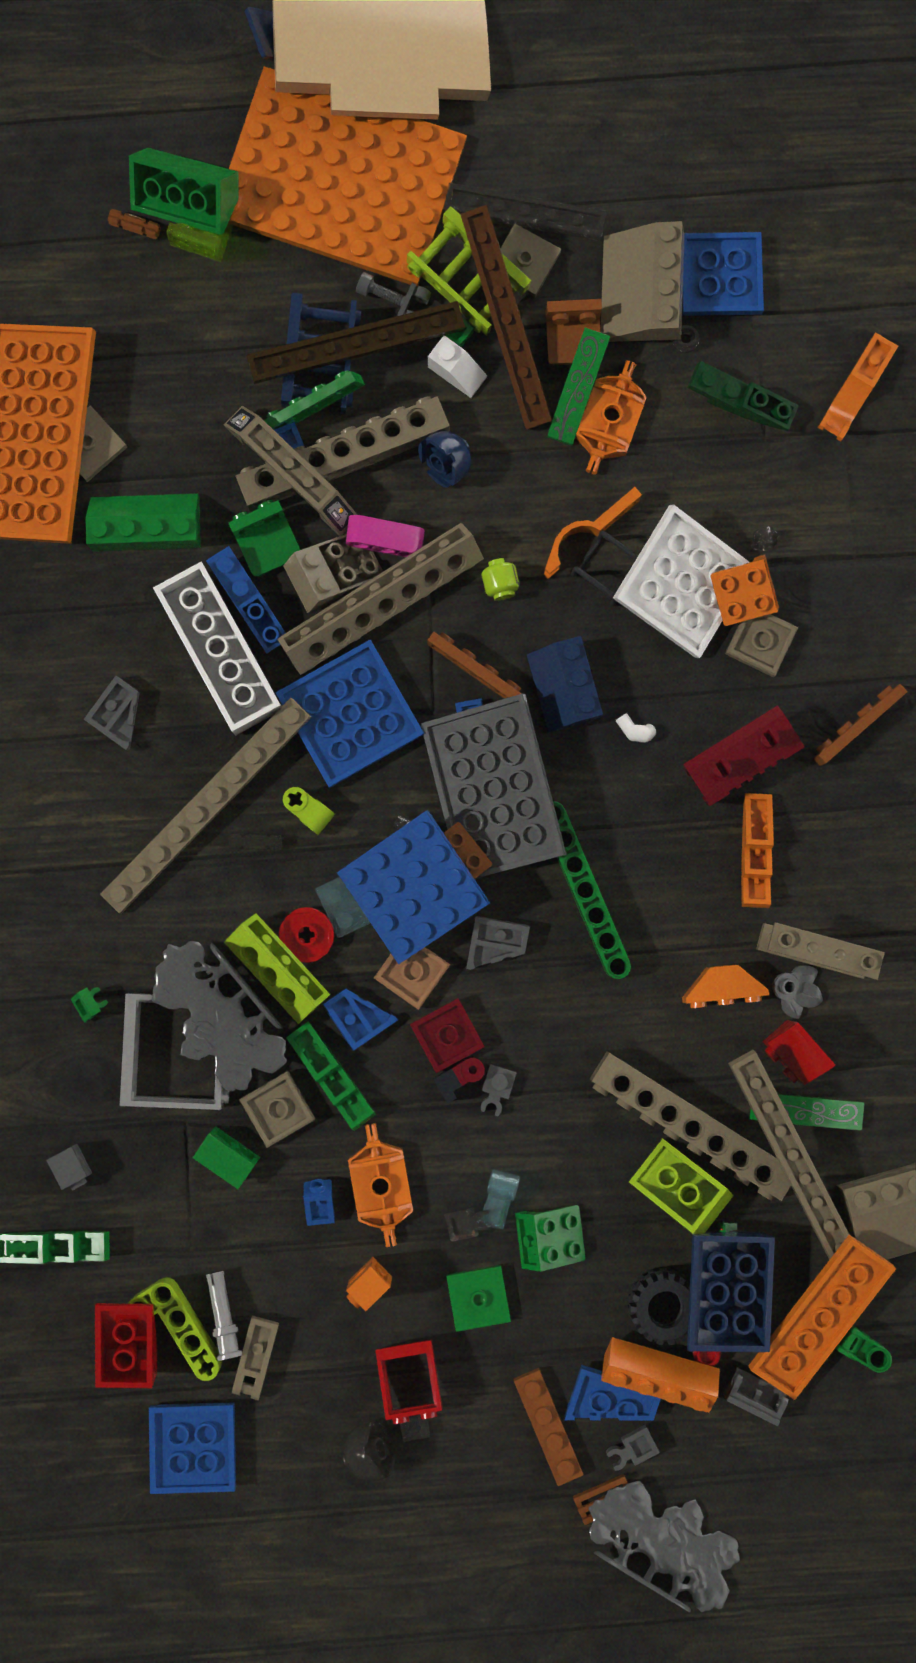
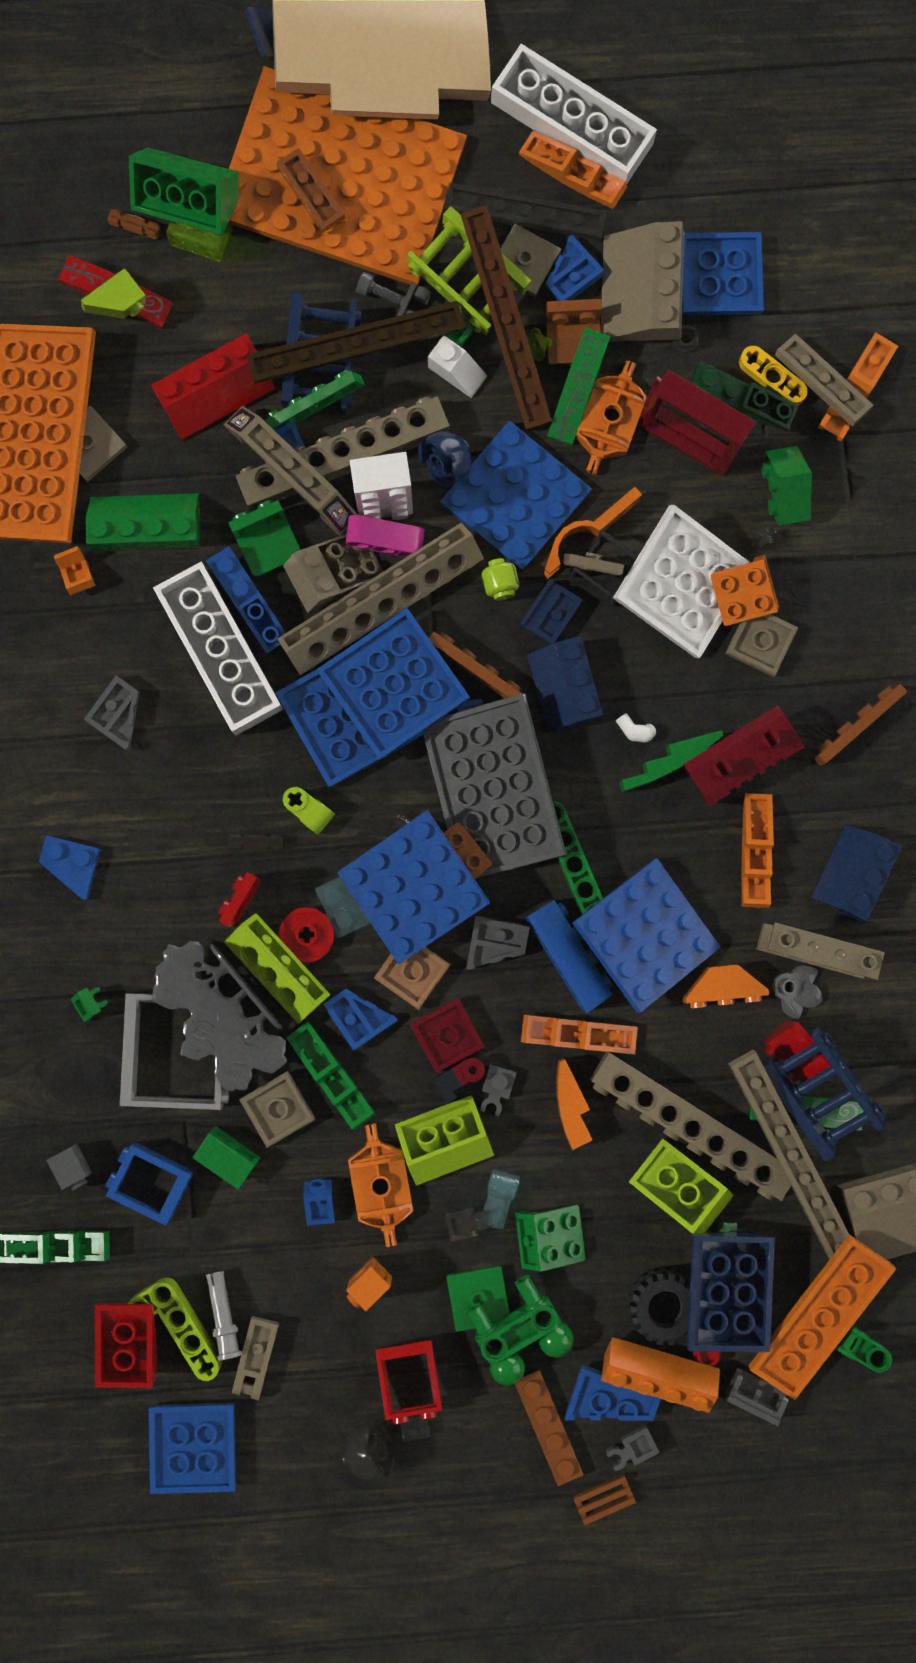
dark tan plate [100,697,312,913] -> none
dark grey plant [588,1481,740,1612] -> none
none -> blue wing [39,835,101,900]
none -> orange bracket [54,546,96,596]
none -> red slope [58,255,173,329]
none -> lime slope [81,268,146,319]
none -> blue window [106,1142,195,1226]
none -> red slope [151,333,276,441]
none -> red plate [218,872,262,927]
none -> dark orange plate [276,148,345,233]
none -> blue plate [317,608,470,761]
none -> white brick [350,452,413,520]
none -> lime slope [395,1095,494,1186]
none -> blue plate [440,420,592,572]
none -> green piece [466,1275,574,1386]
none -> white brick [491,44,657,185]
none -> orange slope [519,131,627,209]
none -> dark blue plate [520,579,583,644]
none -> orange slope [521,1015,638,1054]
none -> blue slope [525,900,613,1013]
none -> clear neon green plate [527,328,552,361]
none -> blue wing [545,235,604,301]
none -> orange slope [556,1058,592,1150]
none -> dark tan plate [561,552,624,575]
none -> blue plate [572,858,720,1013]
none -> green slope [619,730,724,793]
none -> dark red window [640,369,756,476]
none -> yellow beam [739,346,808,405]
none -> green brick [761,446,812,526]
none -> dark blue fence [762,1027,885,1162]
none -> dark tan plate [775,334,873,427]
none -> dark blue slope [810,824,902,922]

